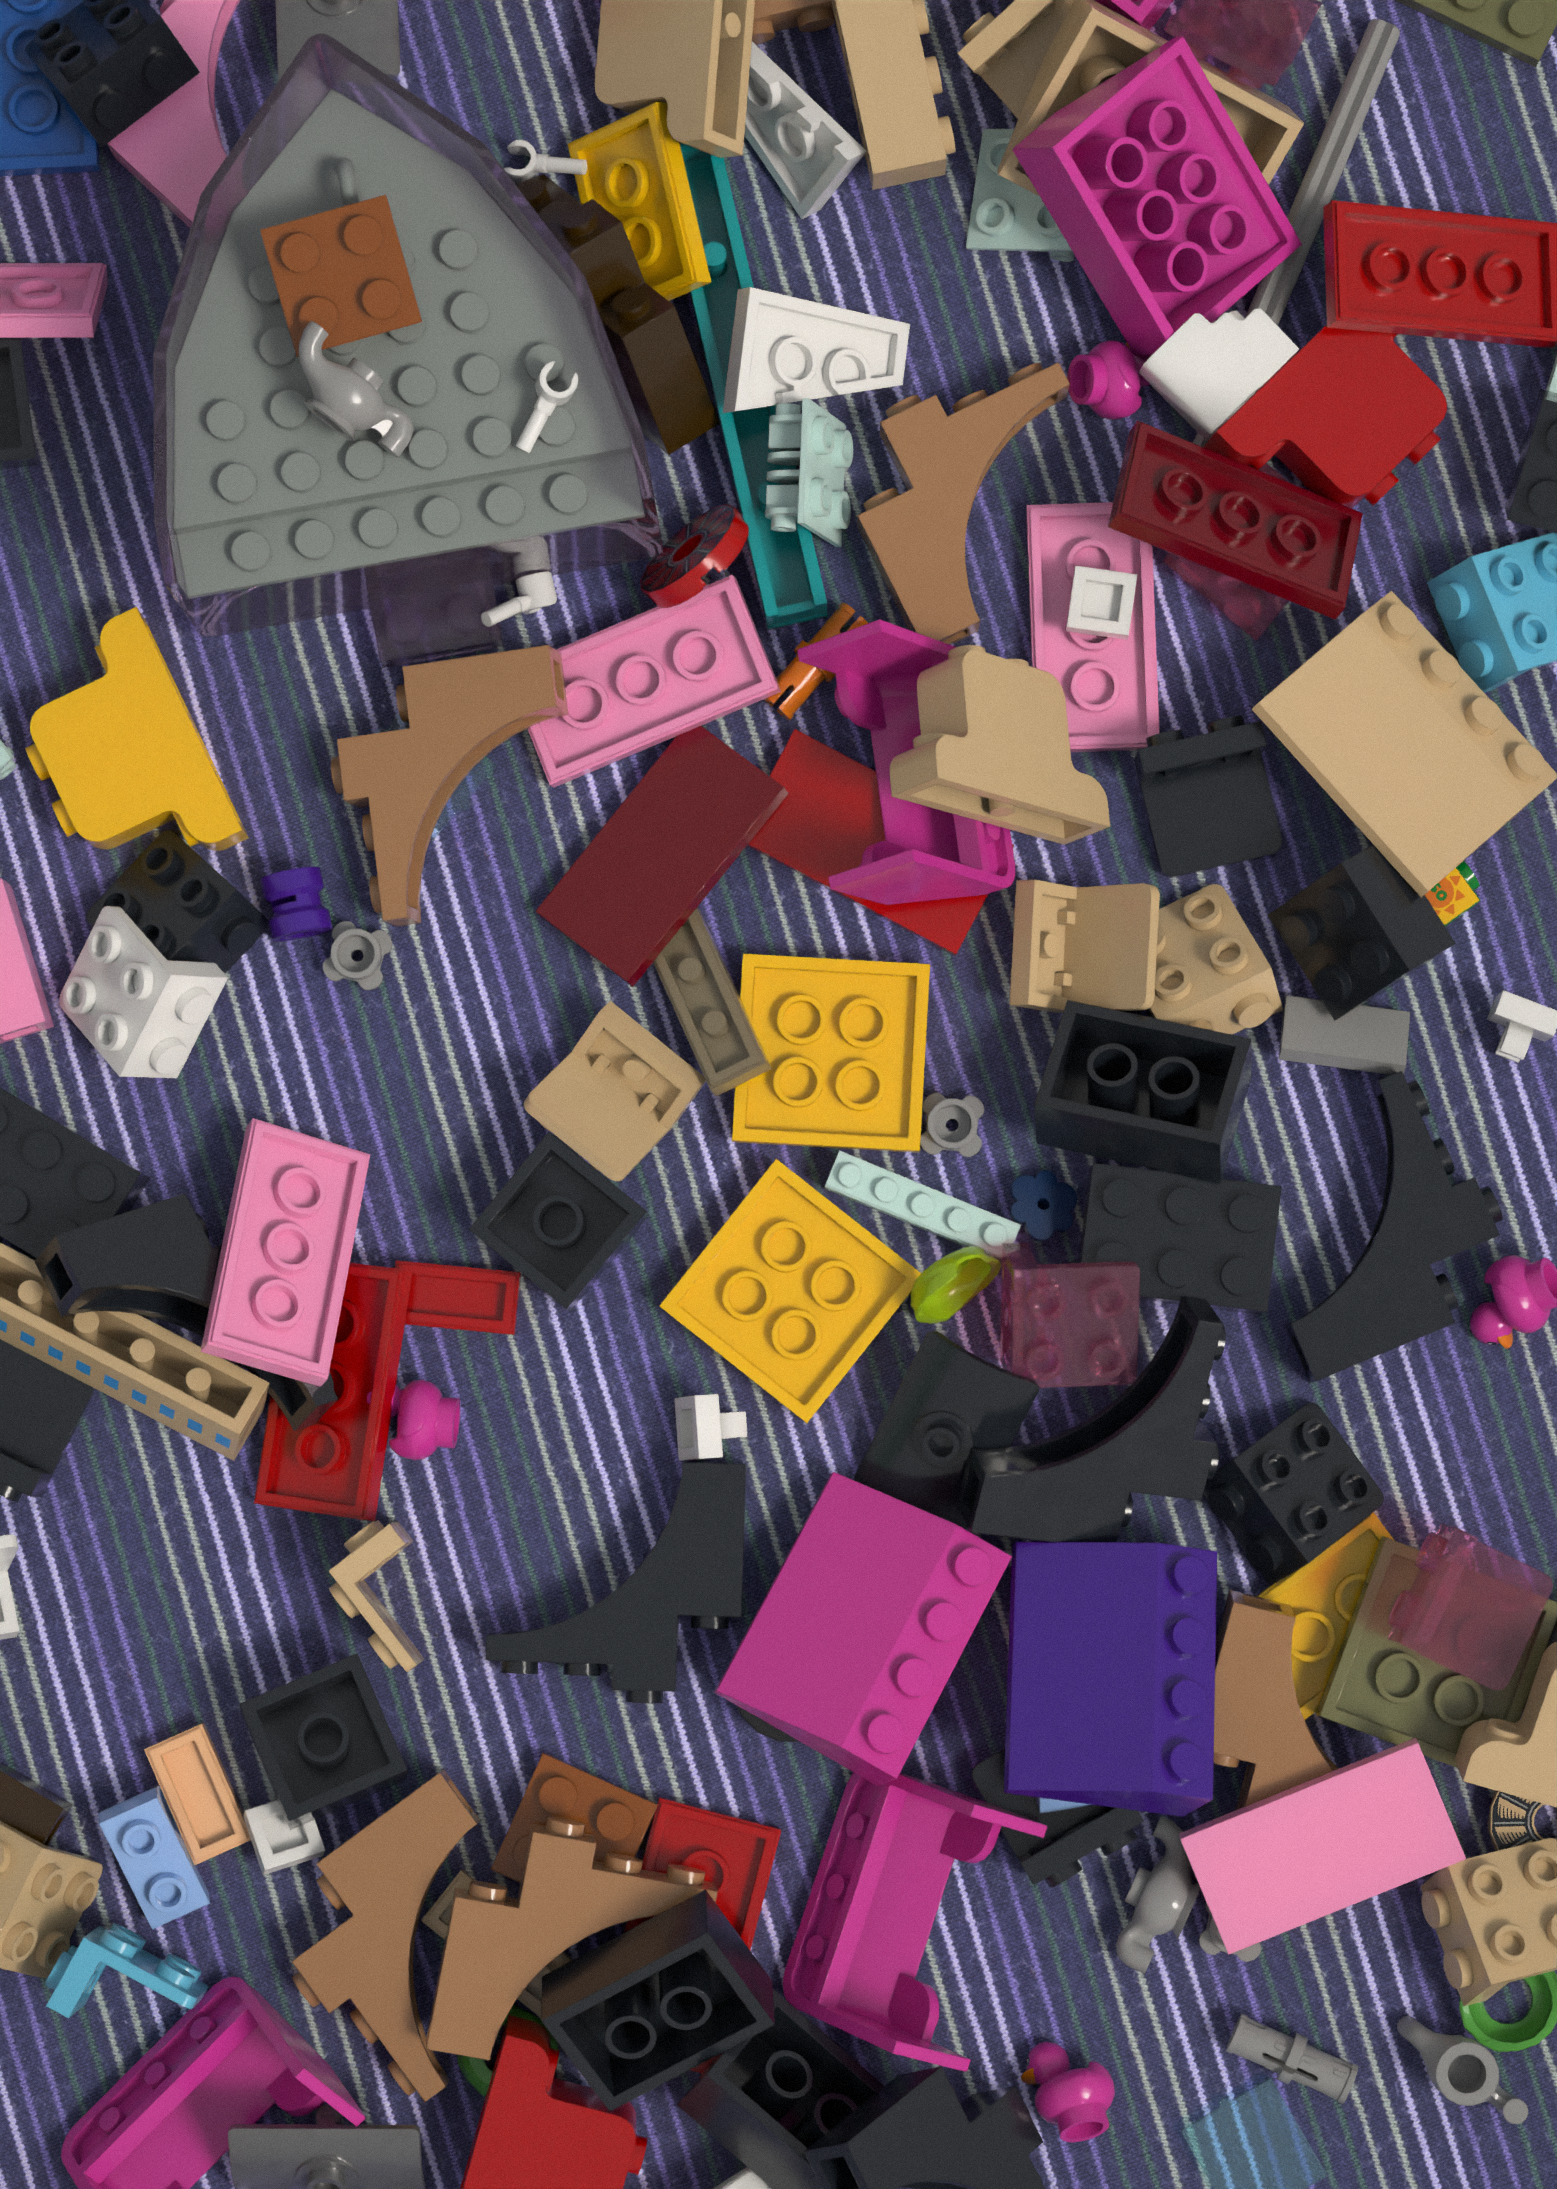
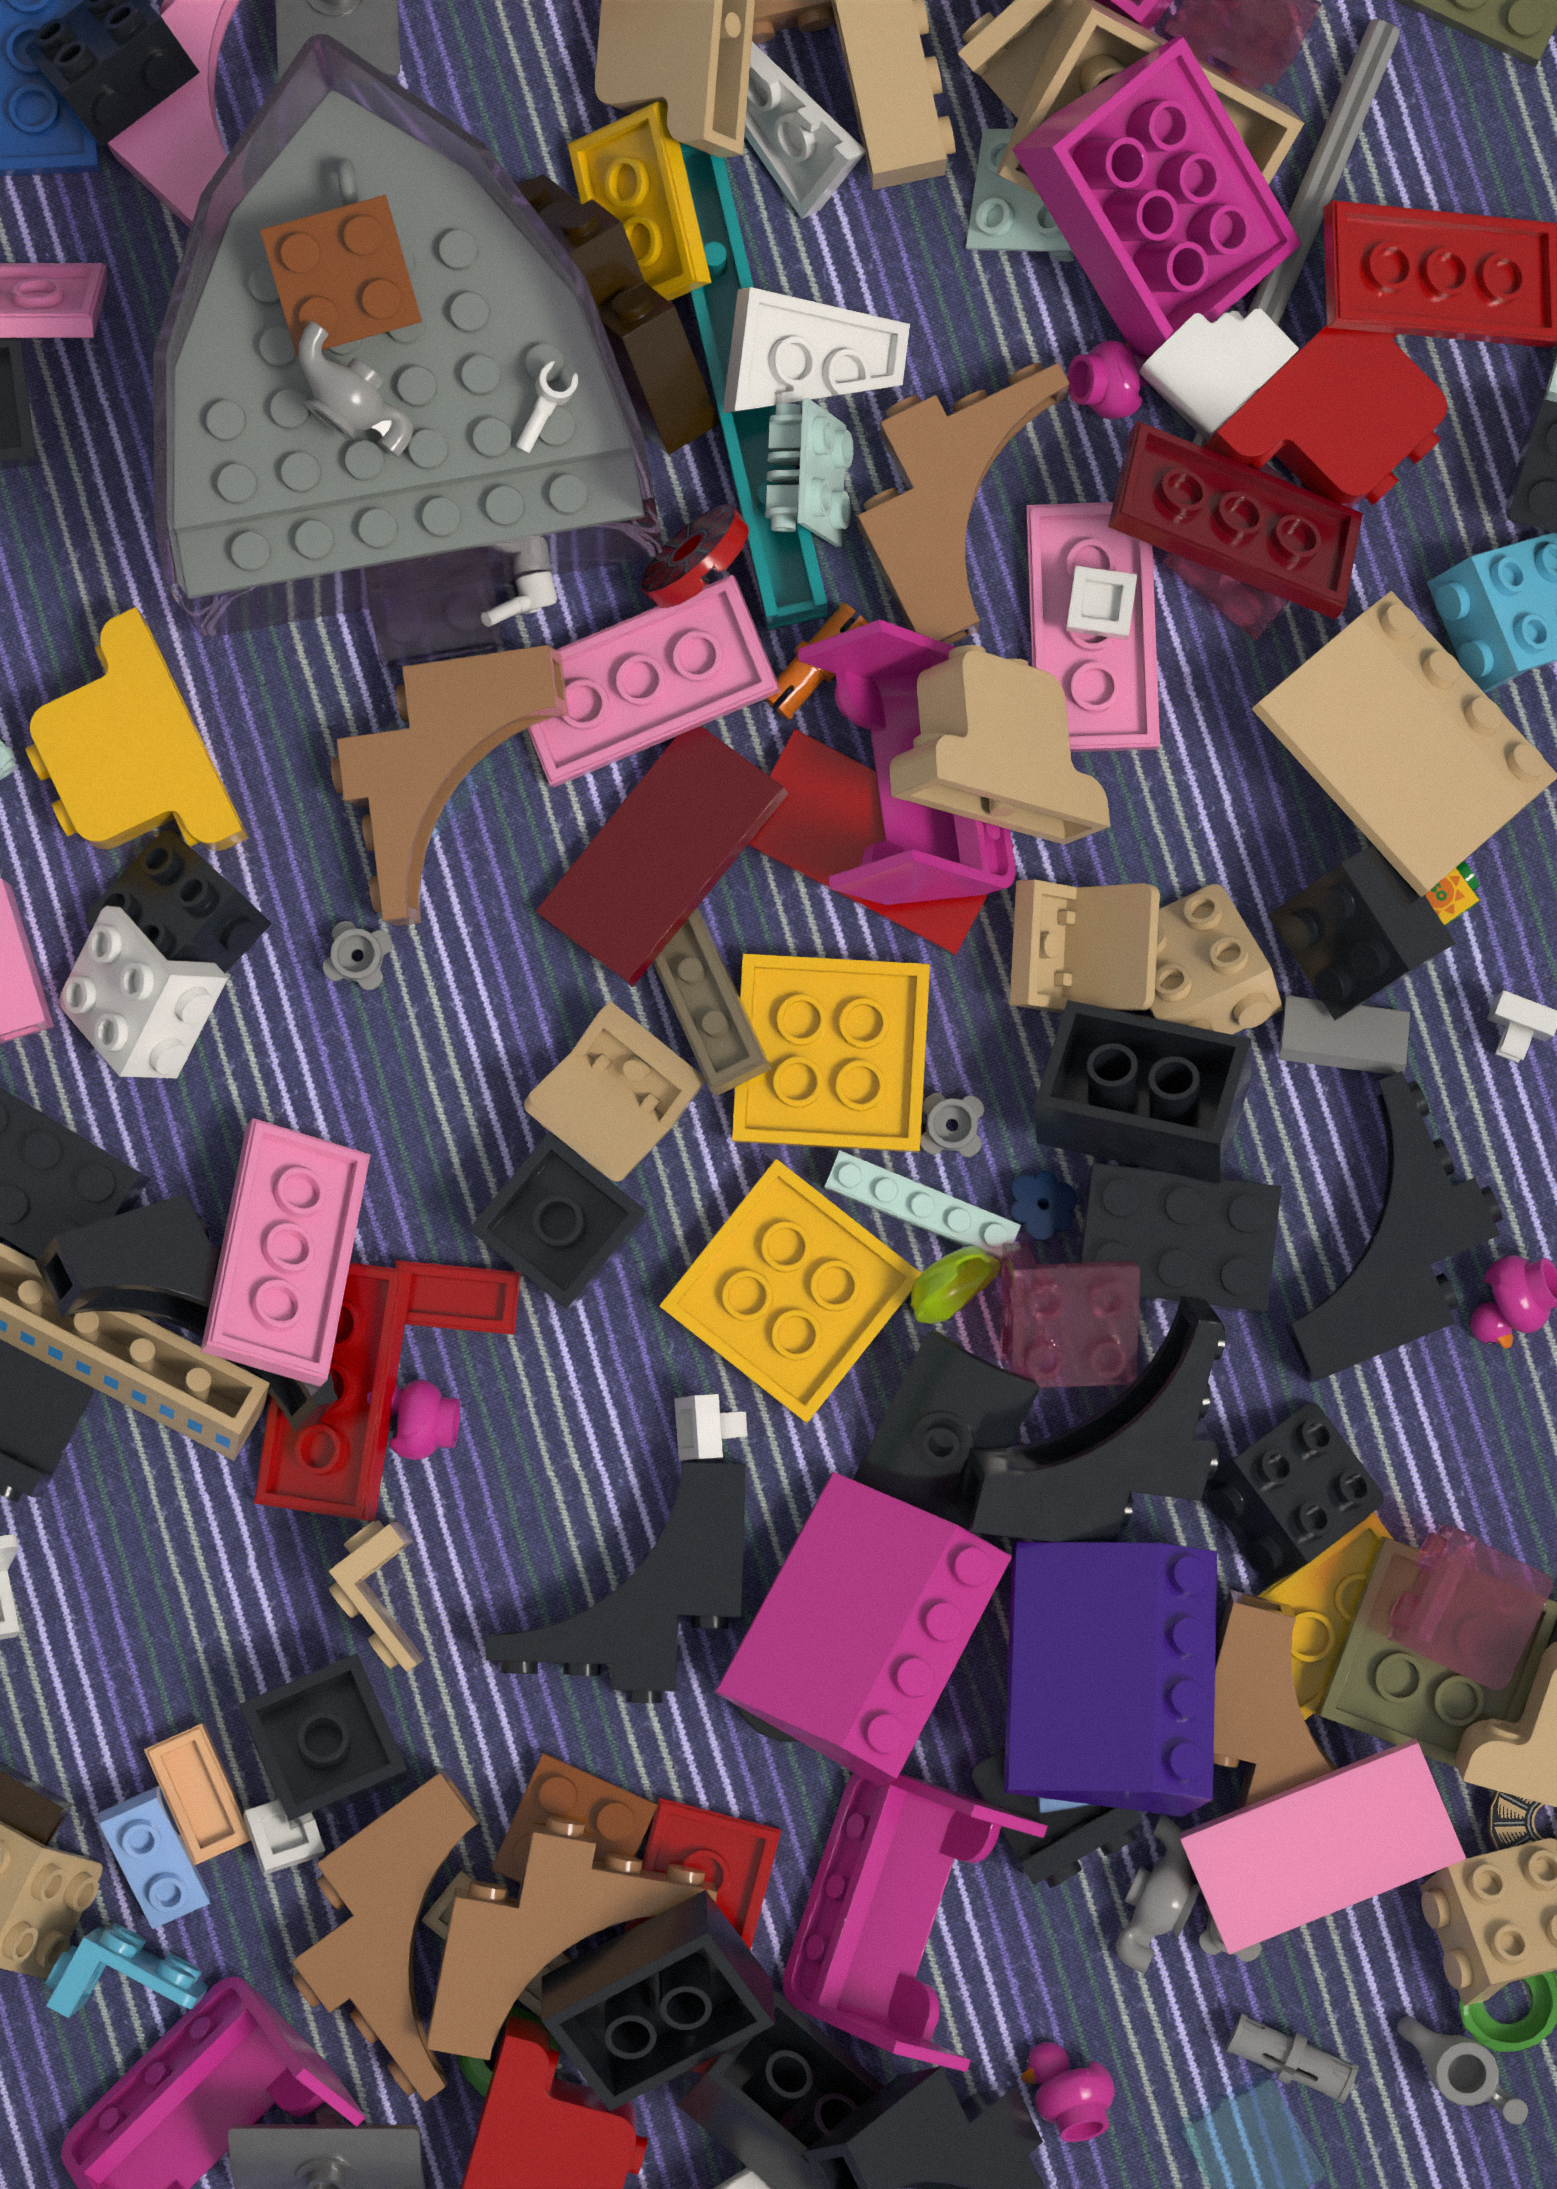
dark purple wheel [260,867,333,942] -> none
white hand [503,140,587,184] -> none
black bracket [1134,716,1282,878] -> none

